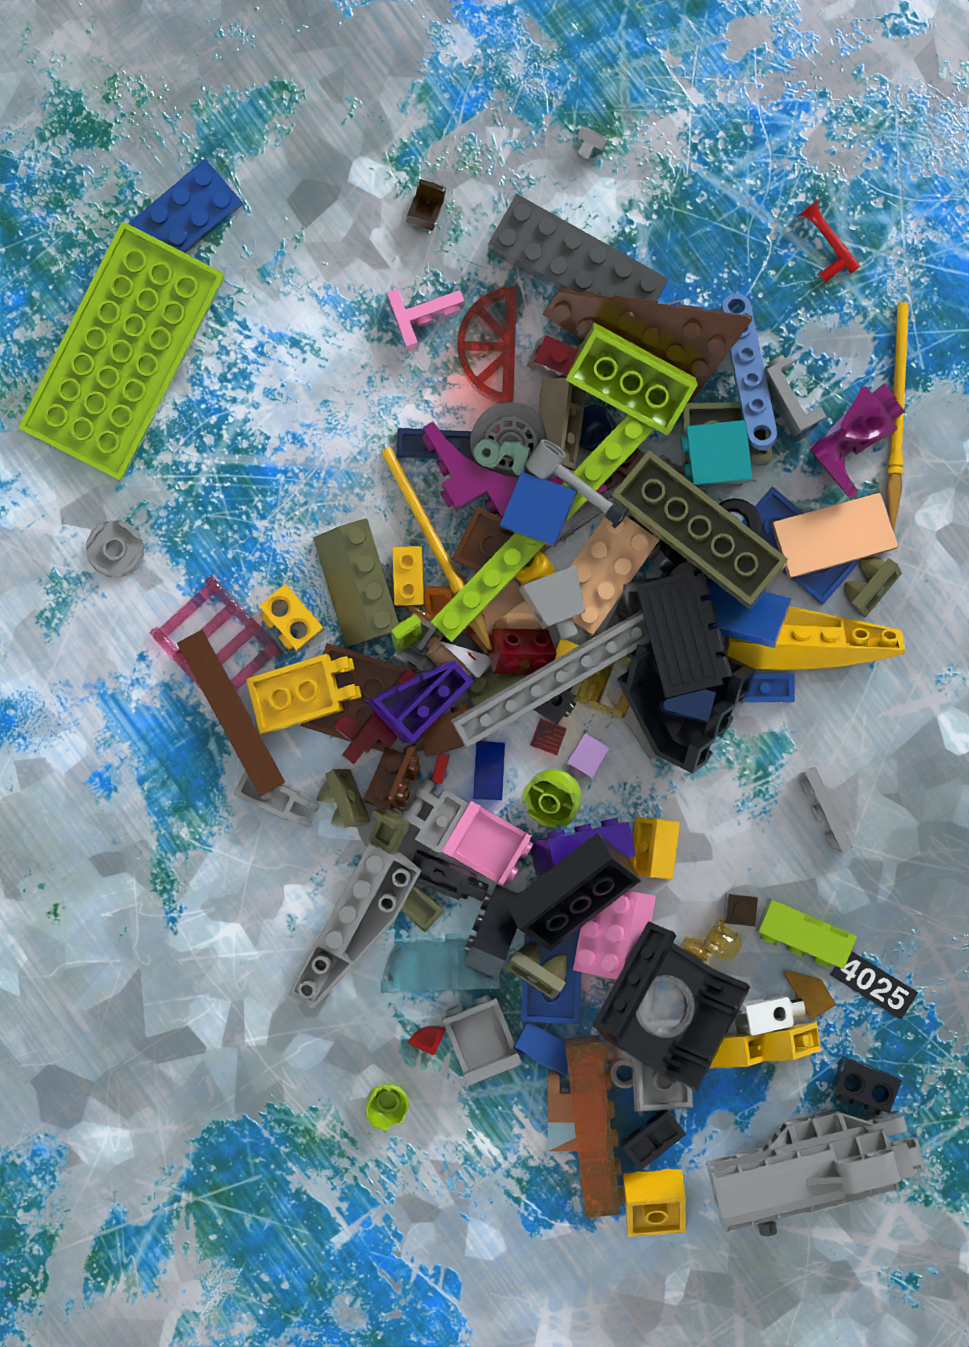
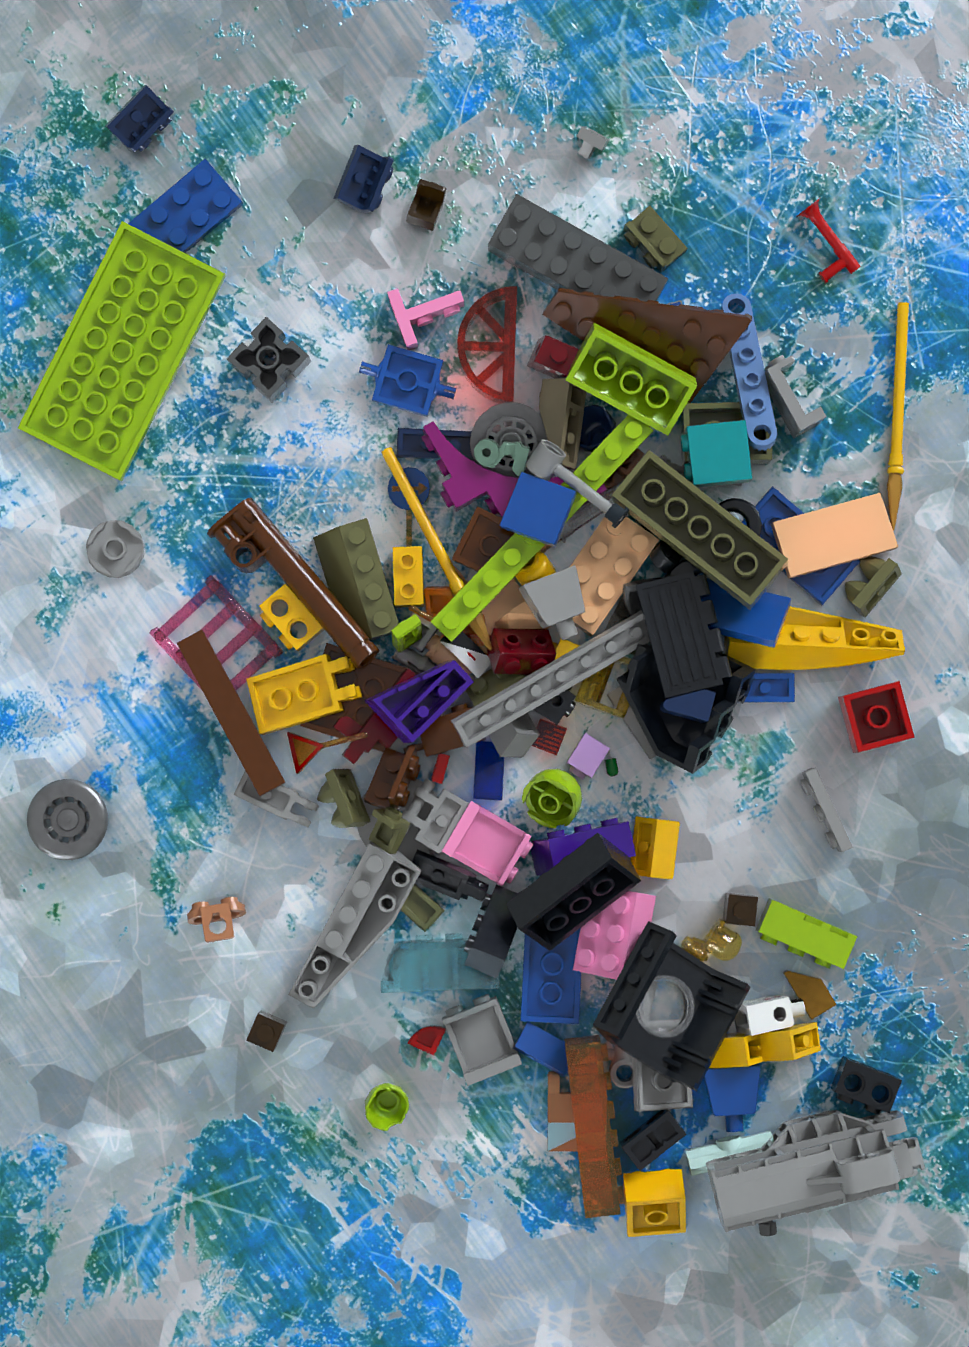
olive tile [505,943,567,999] -> none
magenta hips [809,383,905,500] -> none
black sticker [830,951,918,1020] -> none
none -> flat silver wheel [27,779,108,860]
none -> dark blue bracket [105,85,174,153]
none -> nougat bracket [187,897,246,943]
none -> reddish brown piece [207,497,380,669]
none -> dark grey brick [227,317,311,403]
none -> dark brown brick [246,1010,287,1052]
none -> clear orange piece [287,732,368,774]
none -> dark blue bracket [333,145,394,213]
none -> blue plate [359,344,457,417]
none -> blue piece [387,467,430,547]
none -> light grey panel [489,713,540,758]
none -> green piece [605,750,619,777]
none -> olive bracket [623,206,688,273]
none -> light aqua piece [685,1130,774,1176]
none -> blue torso [704,1064,760,1132]
none -> red brick [838,681,915,753]

